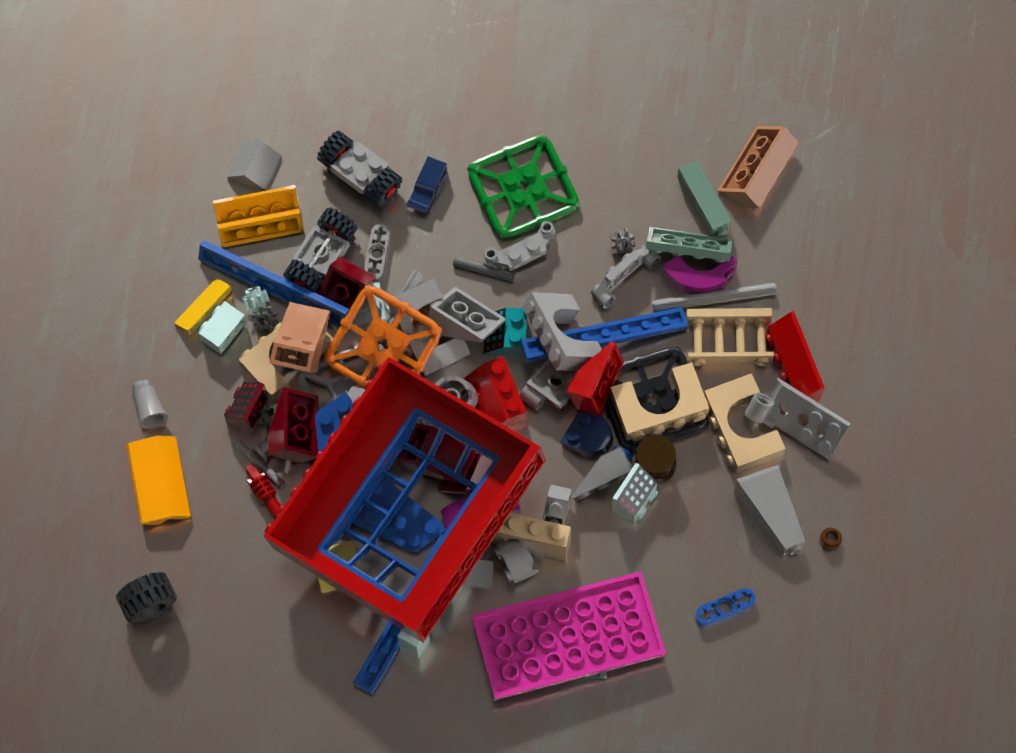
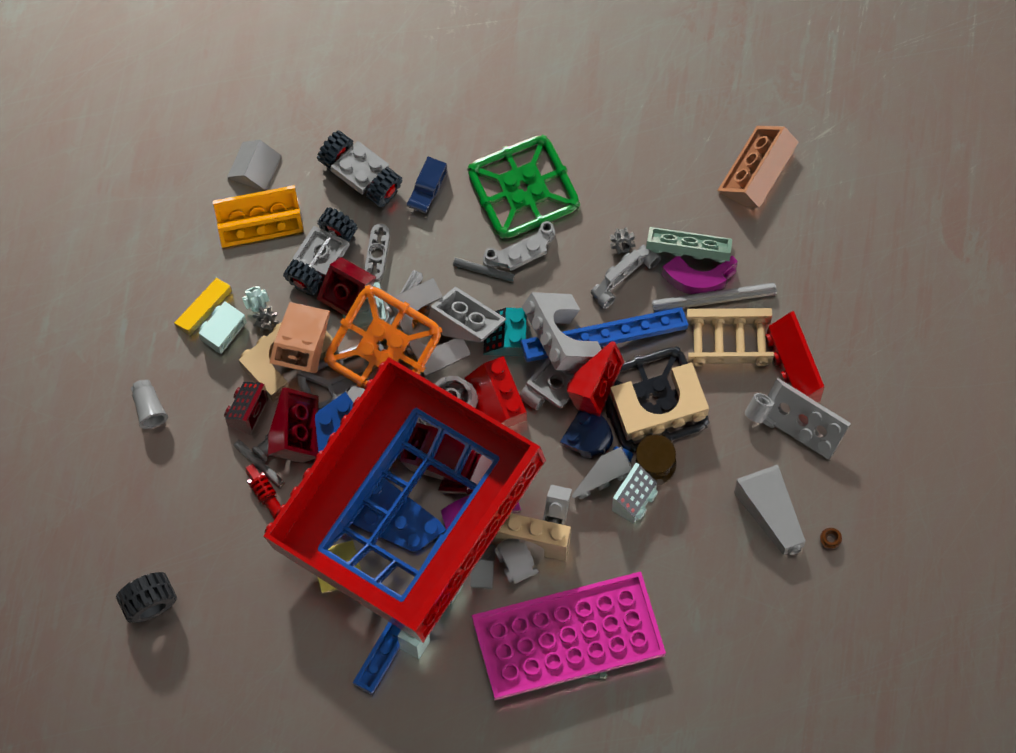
light orange slope [126,436,191,525] -> none
blue plate [198,240,350,327] -> none
dark grey gear [258,404,277,430] -> none
sand green brick [678,160,732,237] -> none
blue beam [695,588,756,627] -> none
tan arch [704,373,786,473] -> none

